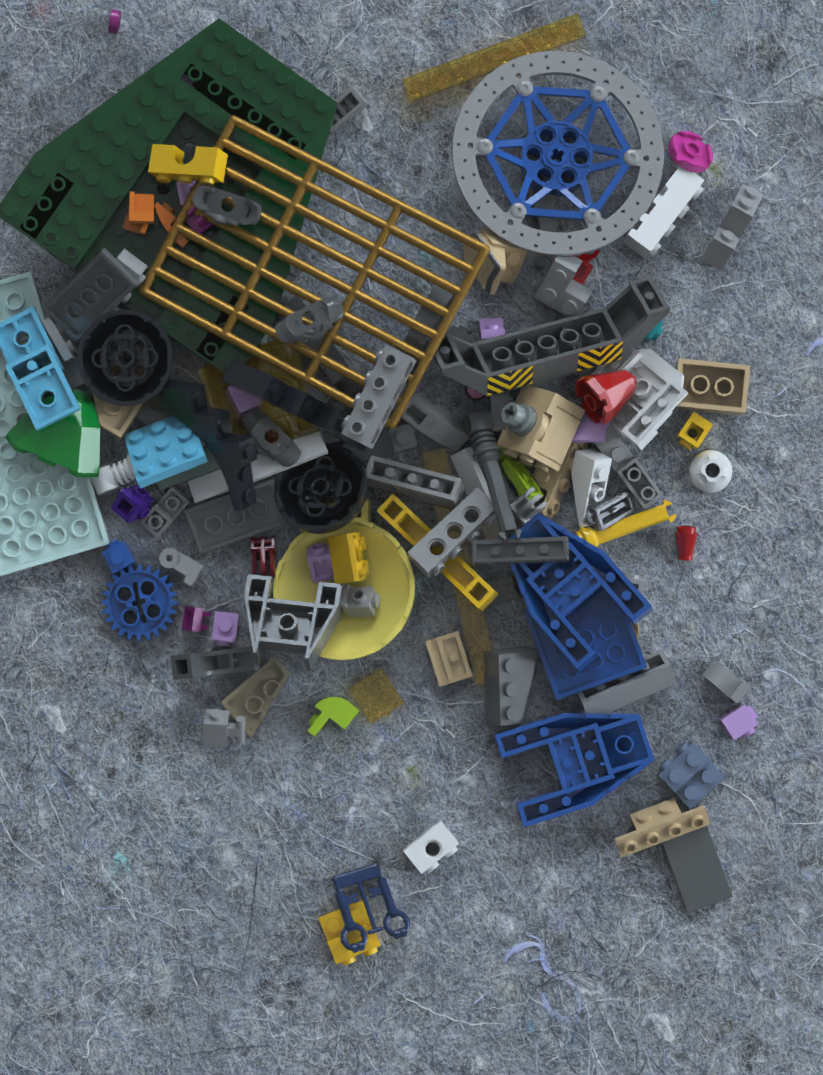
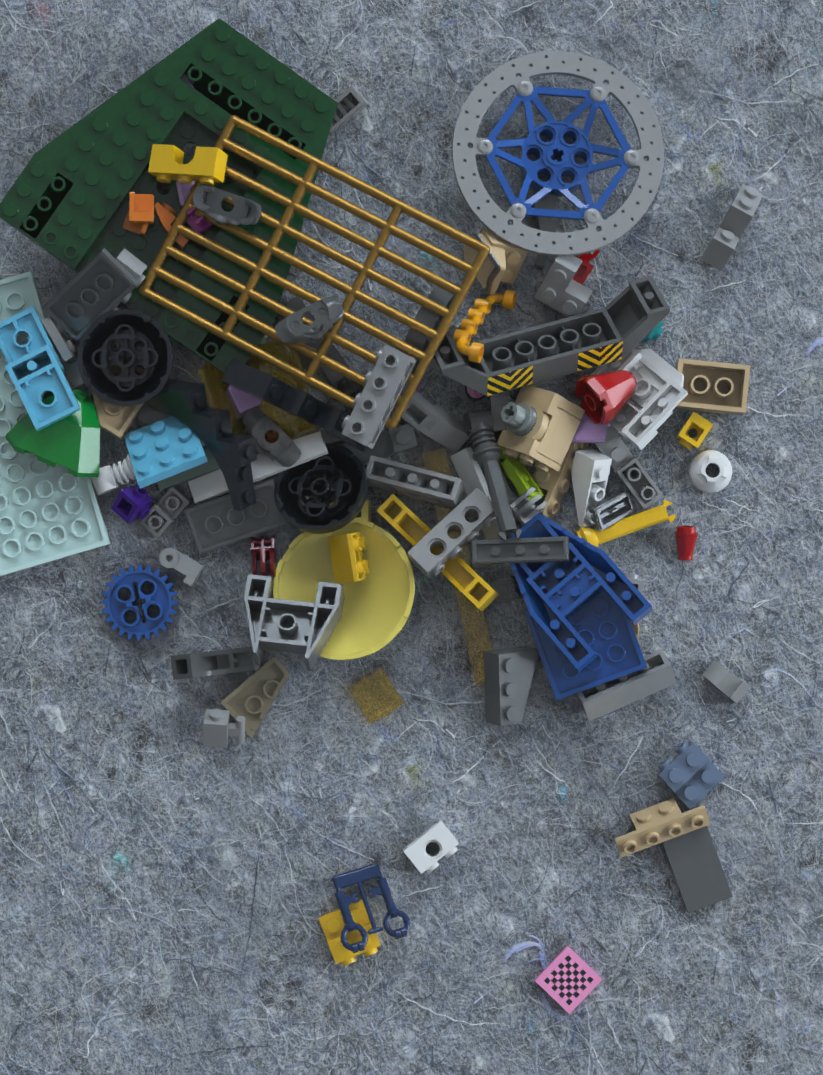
blue brick [102,540,137,574] -> none
magenta tile [108,9,122,34] -> none
magenta tile [182,606,211,632] -> none
lavender bracket [211,611,240,647] -> none
lavender bracket [307,543,334,583] -> none
lime brick [307,696,360,737] -> none
light grey brick [341,584,380,617] -> none
clear yellow plate [402,13,586,103] -> none
tan plate [425,631,472,687] -> none
lavender bracket [480,318,505,341] -> none
blue wedge [494,713,654,827] -> none
white wedge [623,166,704,259] -> none
dark pink tile [668,131,713,173] -> none
lavender brick [718,704,758,740] -> none
none -> light orange bar [453,290,517,363]
none -> bright pink tile [535,945,603,1014]

